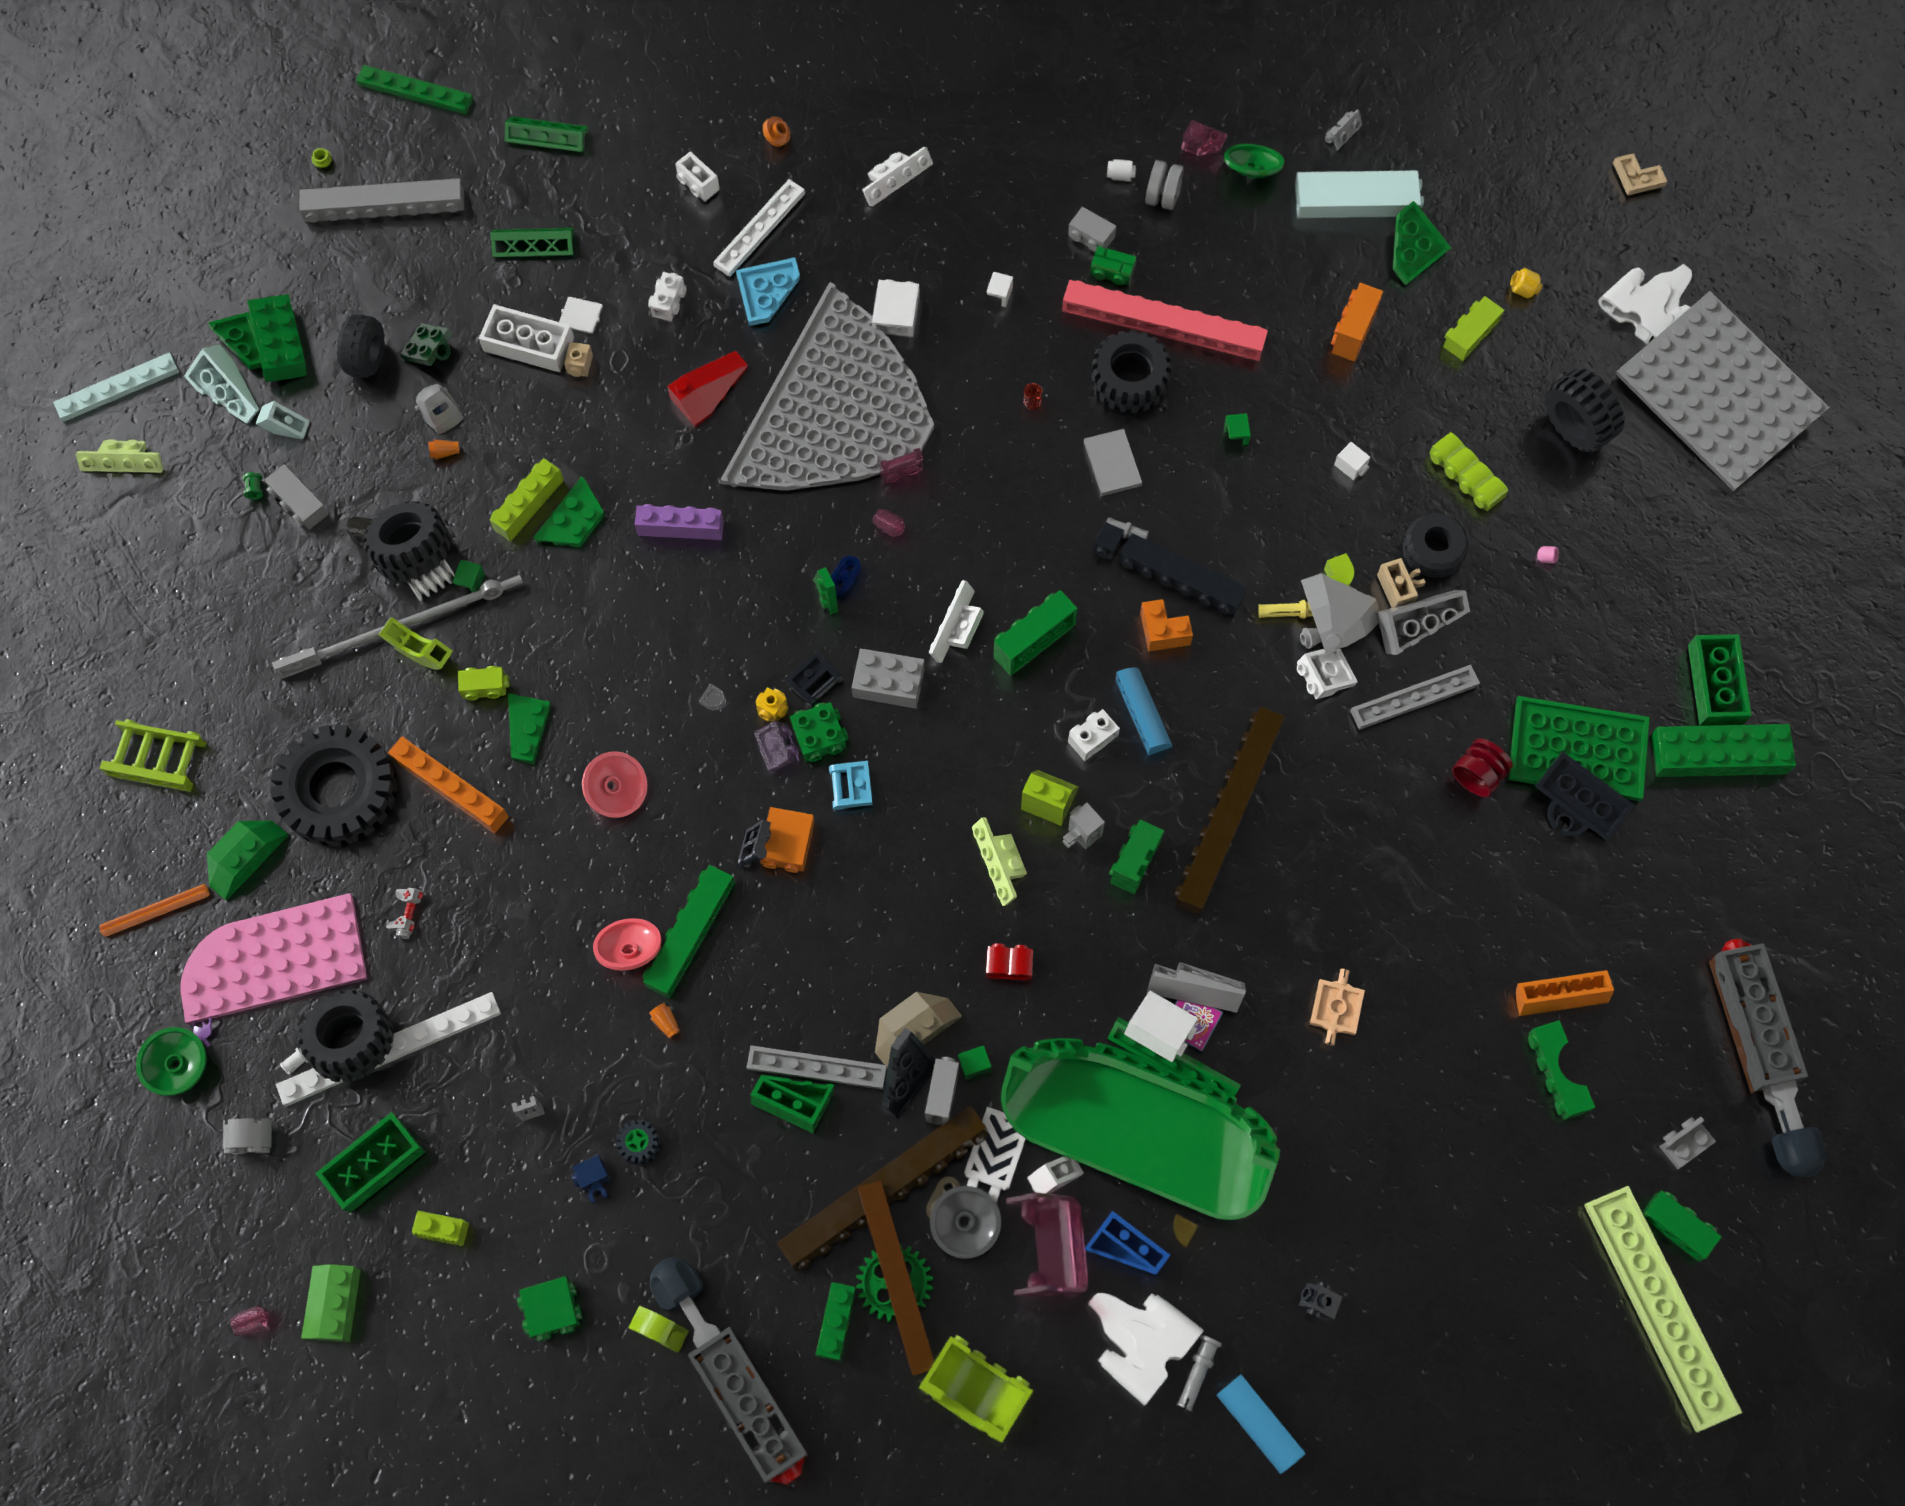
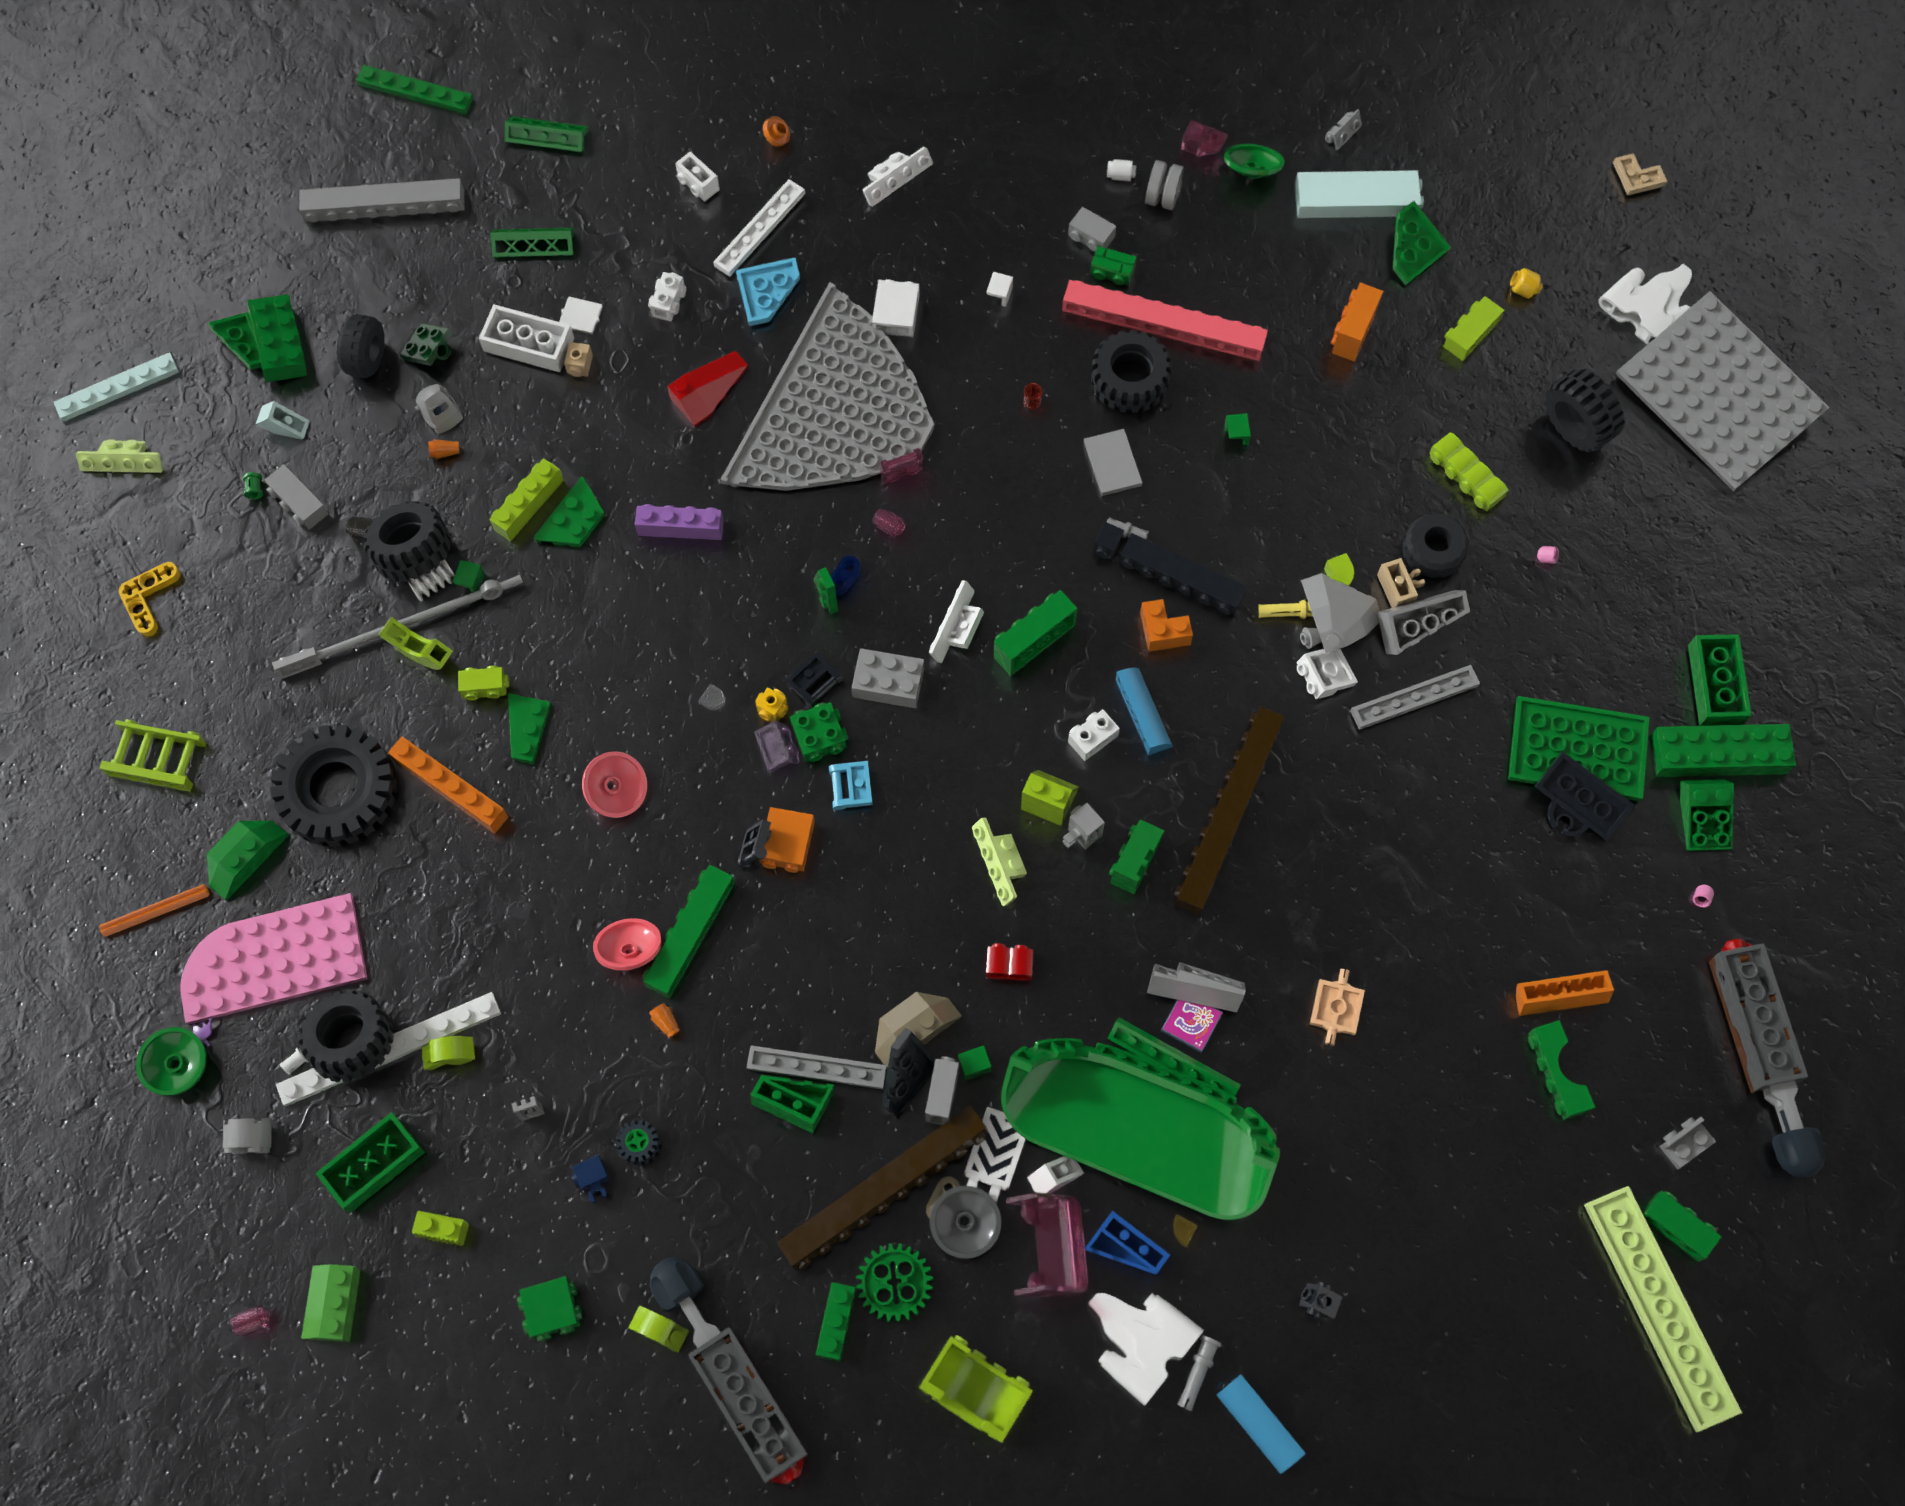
light aqua wedge [184,344,259,424] -> none
lime plate [312,148,332,168] -> none
light grey piece [386,888,423,939] -> none
reddish brown tile [858,1180,934,1376] -> none
white brick [1124,991,1198,1062] -> none
white brick [1335,442,1370,480] -> none
dark red wheel [1452,738,1513,798] -> none
none -> yellow beam [119,562,181,637]
none -> lime brick [422,1036,475,1070]
none -> green slope [1680,779,1734,850]
none -> bright pink piece [1693,885,1714,908]

